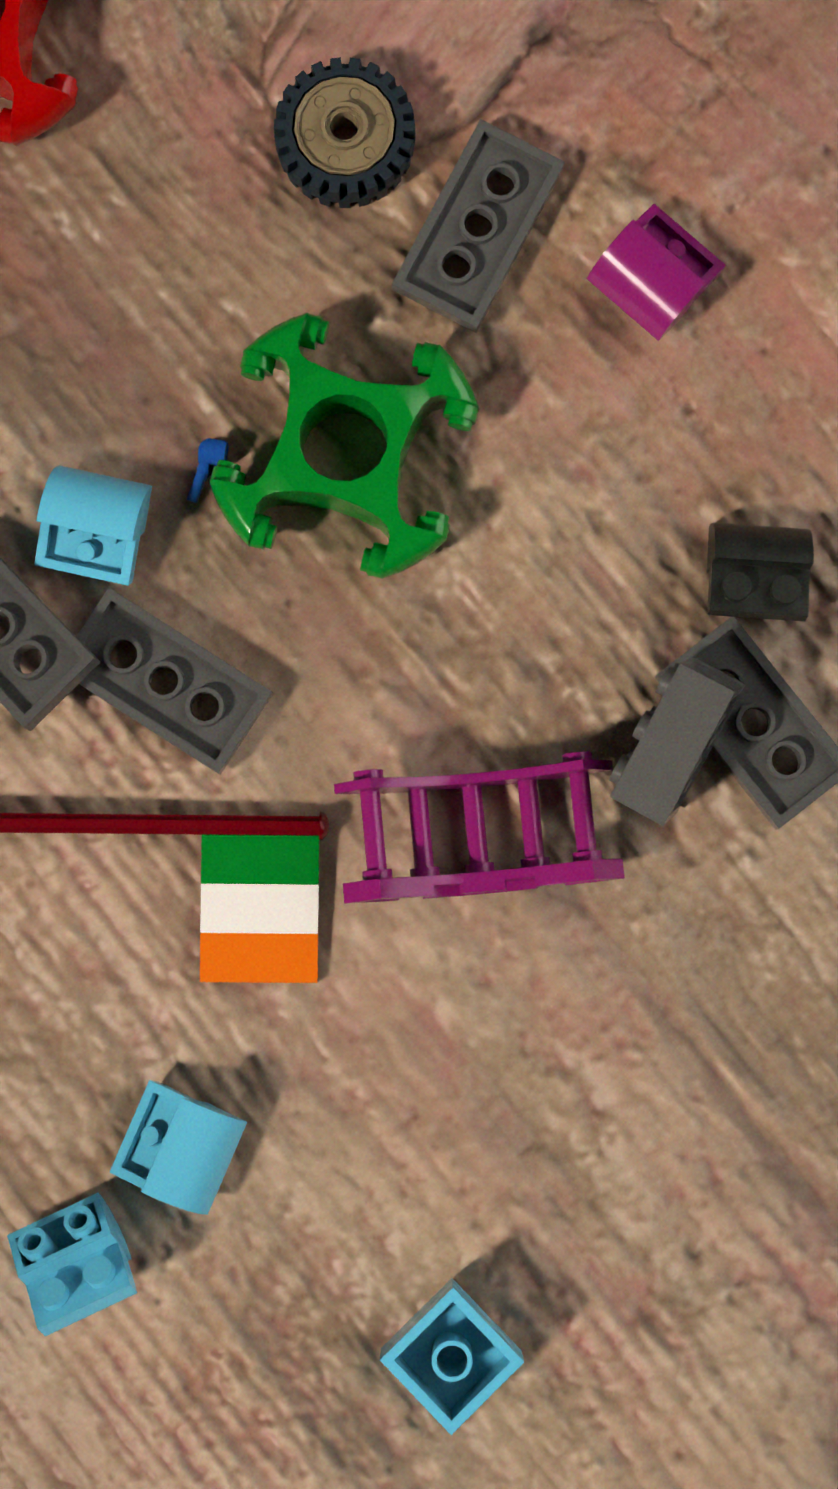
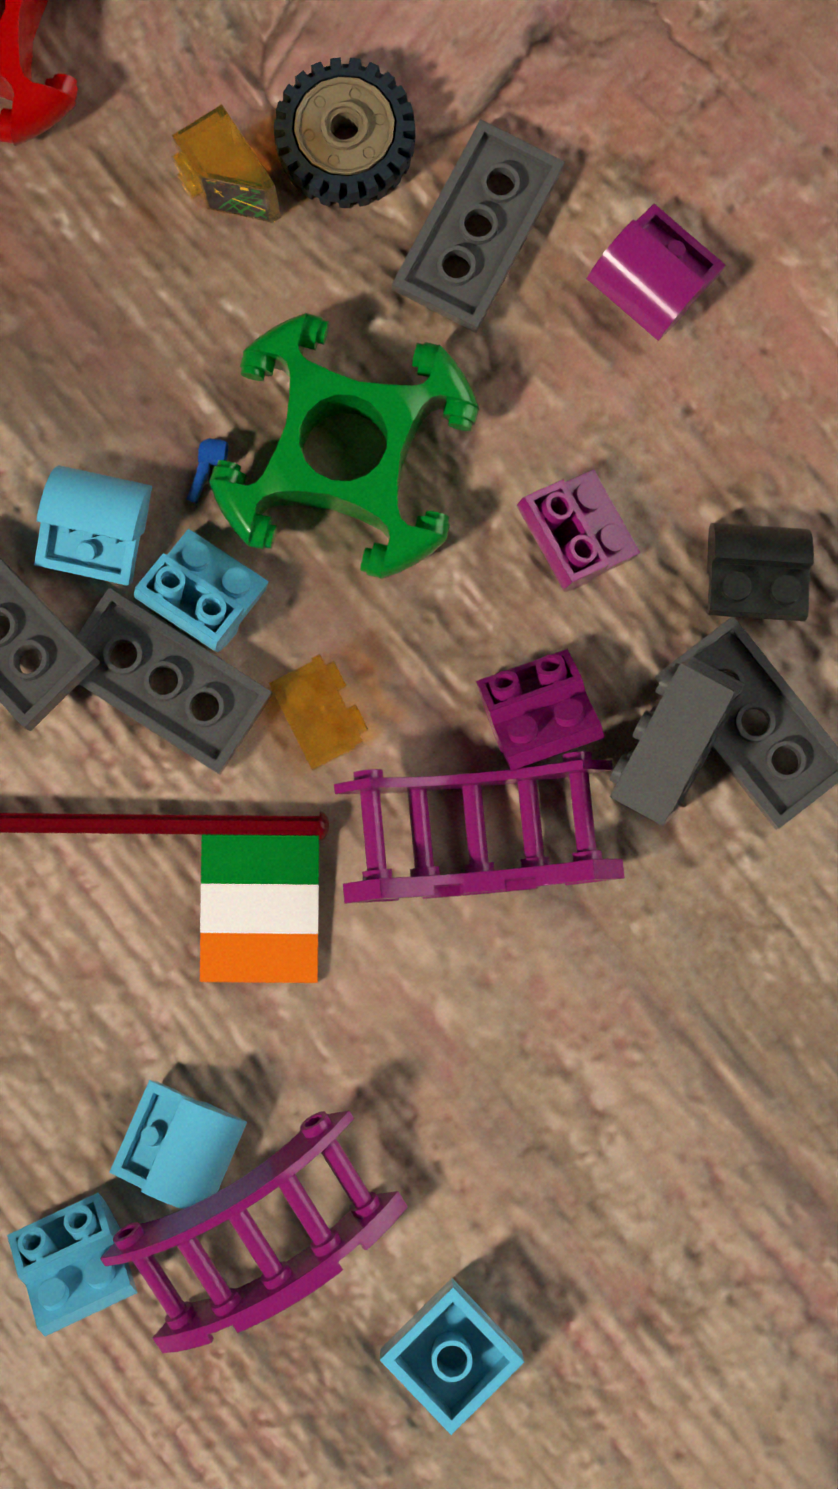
none -> magenta fence [100,1111,408,1354]
none -> medium azure brick [134,529,269,652]
none -> clear yellow slope [171,104,281,223]
none -> clear yellow bracket [269,654,368,771]
none -> magenta brick [476,649,605,771]
none -> magenta brick [517,469,640,592]

